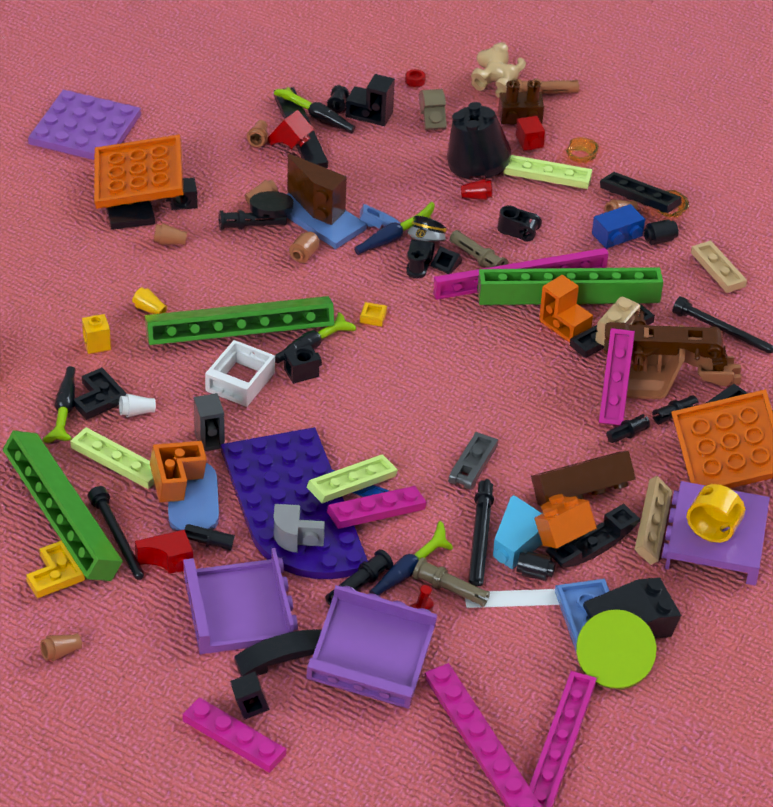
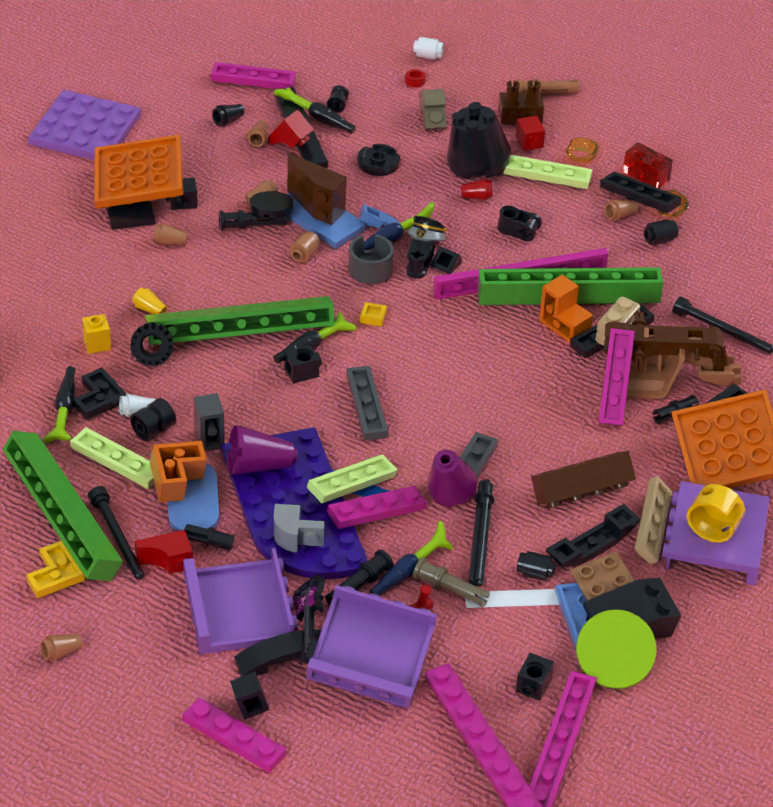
white window [205,340,275,407] -> none
black brick [345,74,395,126] -> none
dark tan pin [450,230,508,268] -> none
tan animal [471,42,526,98] -> none
medium azure slope [493,495,543,569] -> none
orange brick [534,494,597,548] -> none
blue brick [592,204,645,249] -> none
black axle [606,414,650,443] -> none
tan plate [691,241,747,293] -> none
none -> black tyre [130,322,174,367]
none -> black wheel [130,398,176,442]
none -> dark pink plate [211,62,296,89]
none -> black cone [212,104,244,126]
none -> magenta cone [227,425,298,475]
none -> black piece [293,575,325,664]
none -> dark grey plate [346,366,388,441]
none -> dark grey piece [348,235,394,284]
none -> black tile [357,144,400,176]
none -> white brick [413,37,444,60]
none -> magenta cone [428,449,477,507]
none -> black brick [516,653,554,701]
none -> medium nougat hinge [570,551,634,600]
none -> clear red brick [623,142,673,189]

